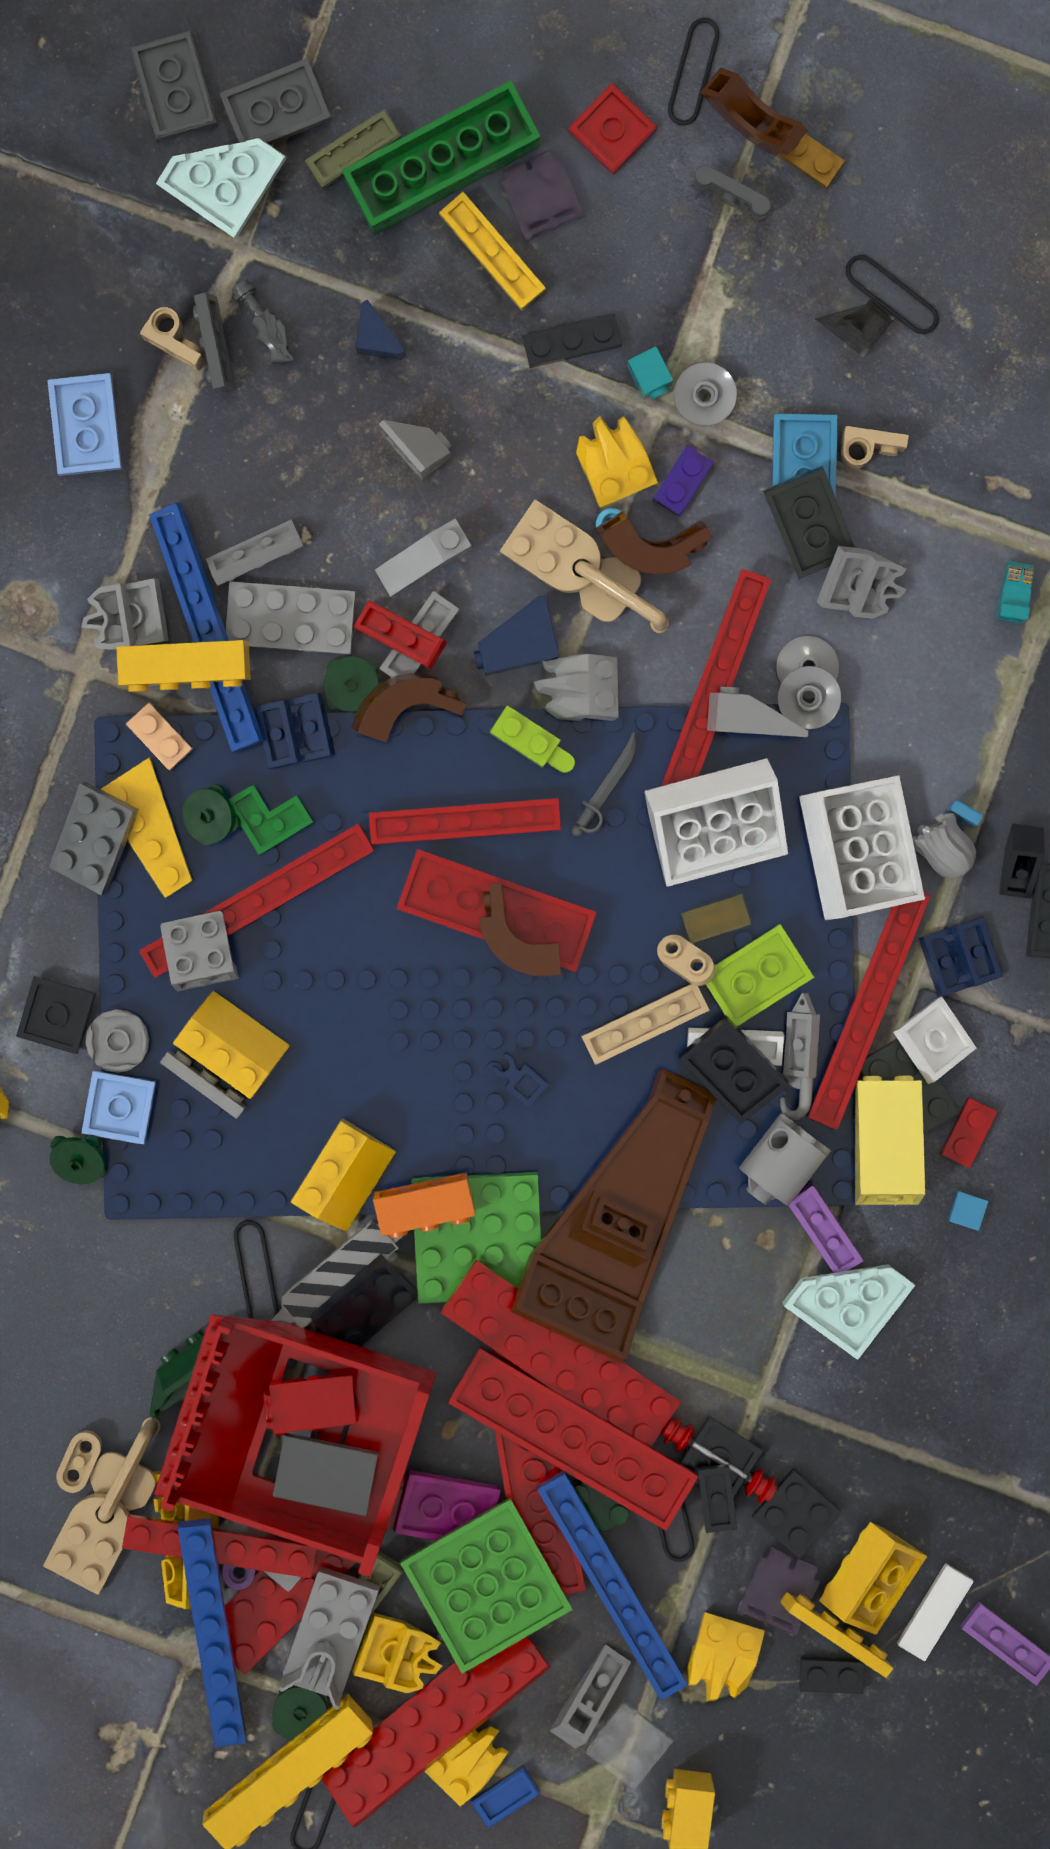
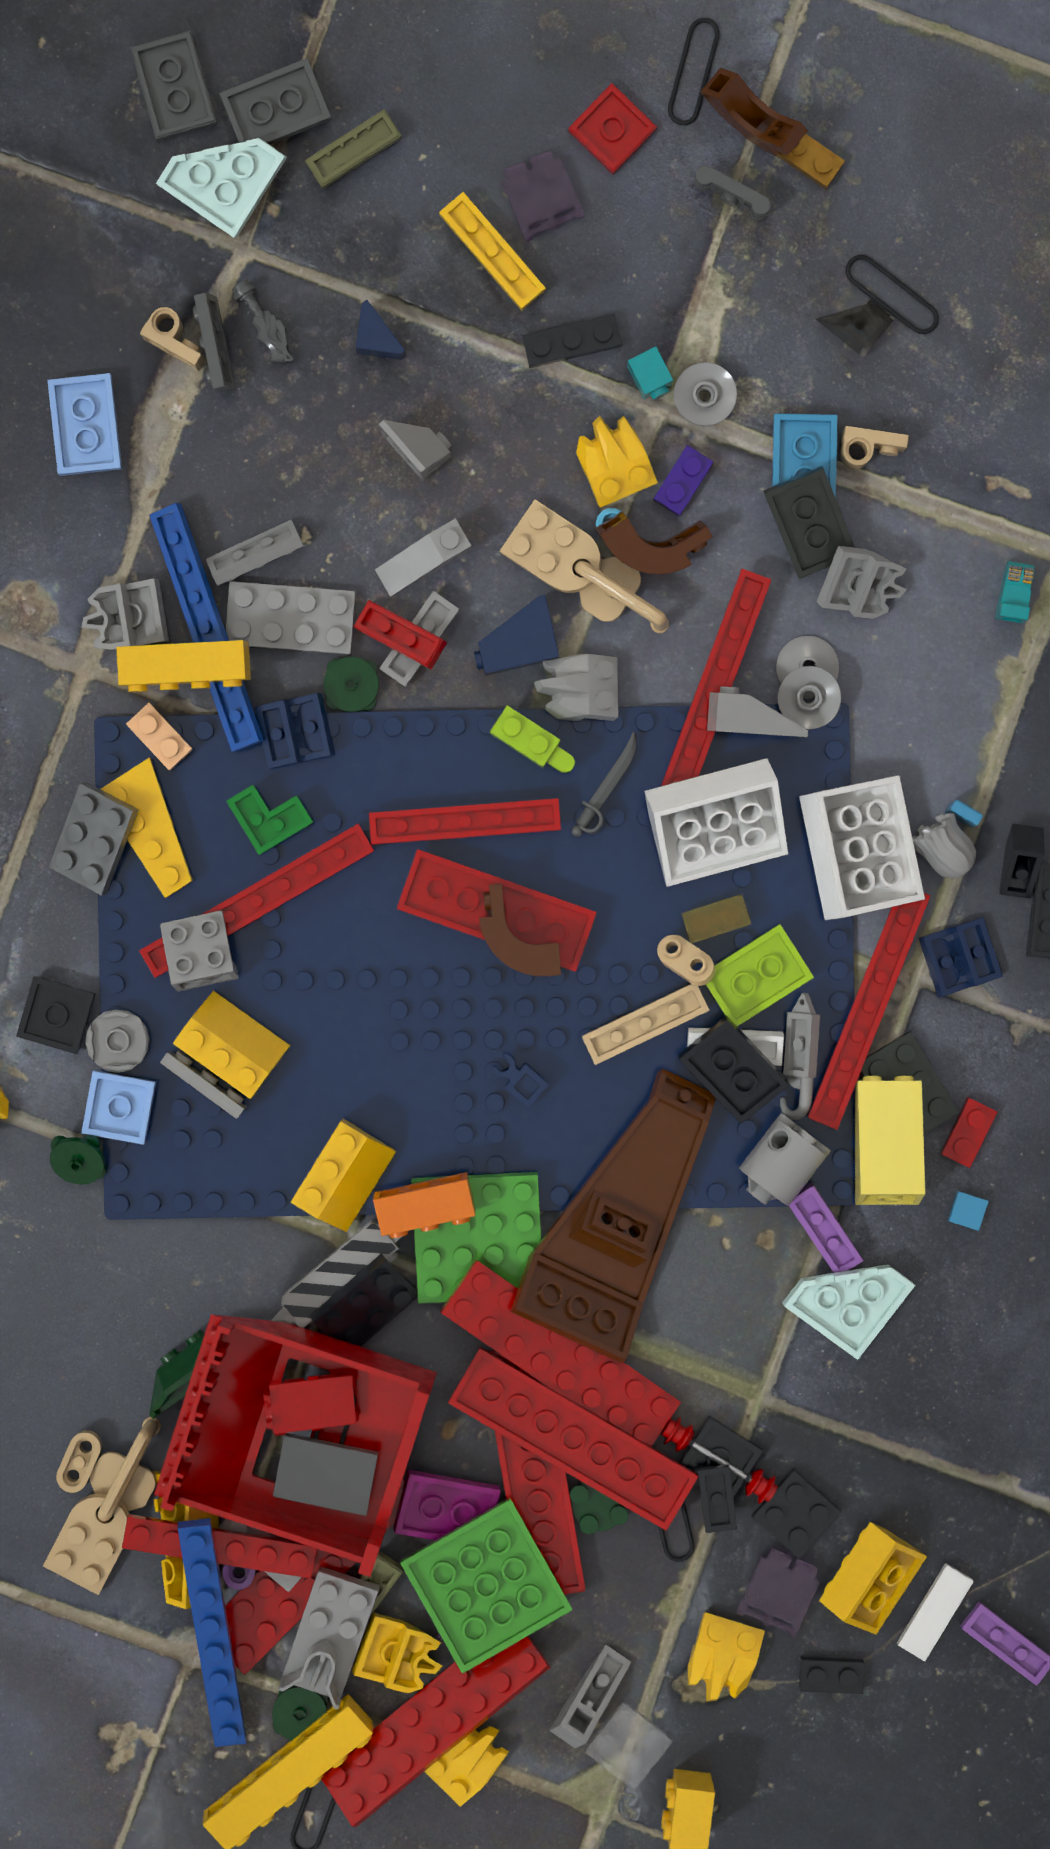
dark green piece [183,784,241,846] -> none
black piece [234,1220,279,1319] -> none
green brick [342,80,541,235] -> none
reddish brown arch [351,673,466,742] -> none
blue tile [471,1765,541,1828] -> none
blue plate [537,1471,688,1701] -> none
yellow plate [780,1592,893,1678] -> none
white plate [893,996,976,1084] -> none

